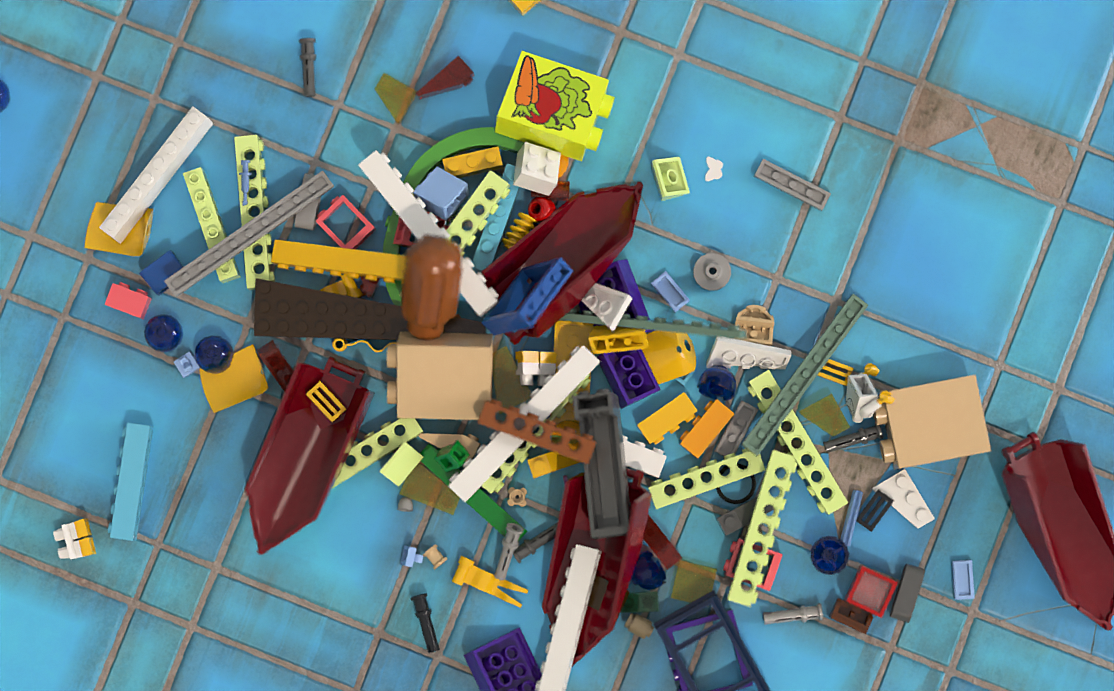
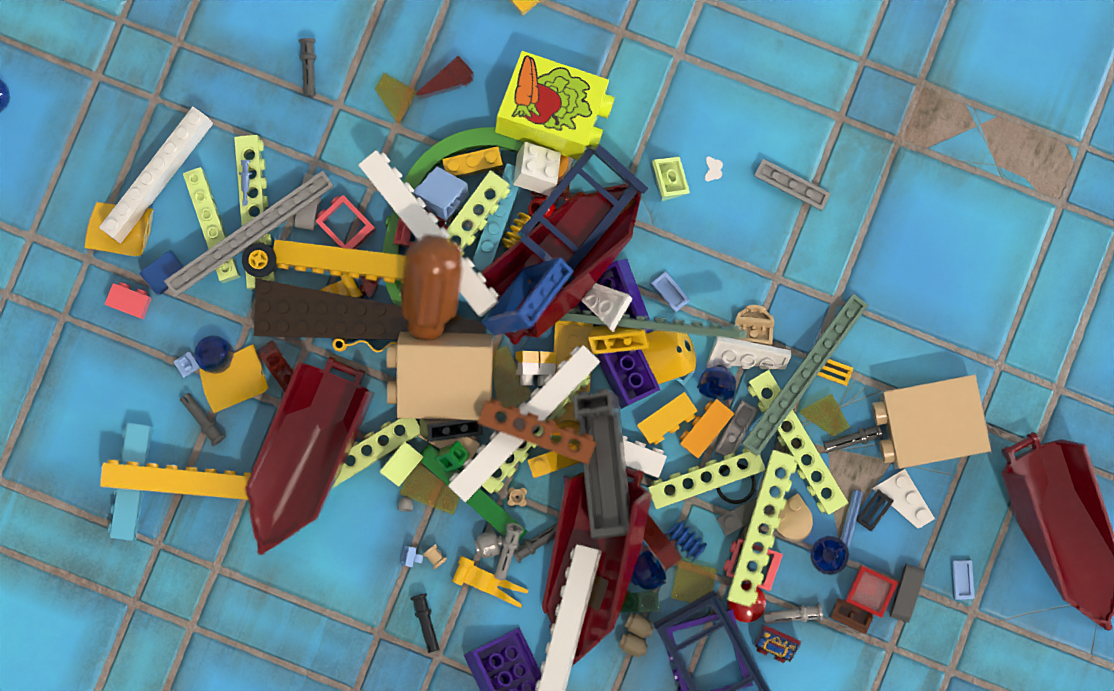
hips [53,519,97,559] -> none
clear blue cylinder [144,314,184,353] -> none
yellow tile [306,381,346,422] -> none
light grey piece [693,253,731,291] -> none
white torso [846,363,894,423] -> none
none -> yellow brick [100,459,251,500]
none -> dark grey pin [180,393,226,446]
none -> black wheel [242,243,277,278]
none -> black brick [420,418,483,442]
none -> light grey head [474,531,503,558]
none -> dark blue piece [517,144,648,283]
none -> dark tan brick [618,633,648,658]
none -> blue piece [665,520,707,562]
none -> red dish [727,584,766,623]
none -> slope [753,624,801,663]
none -> tan slope [766,493,814,542]

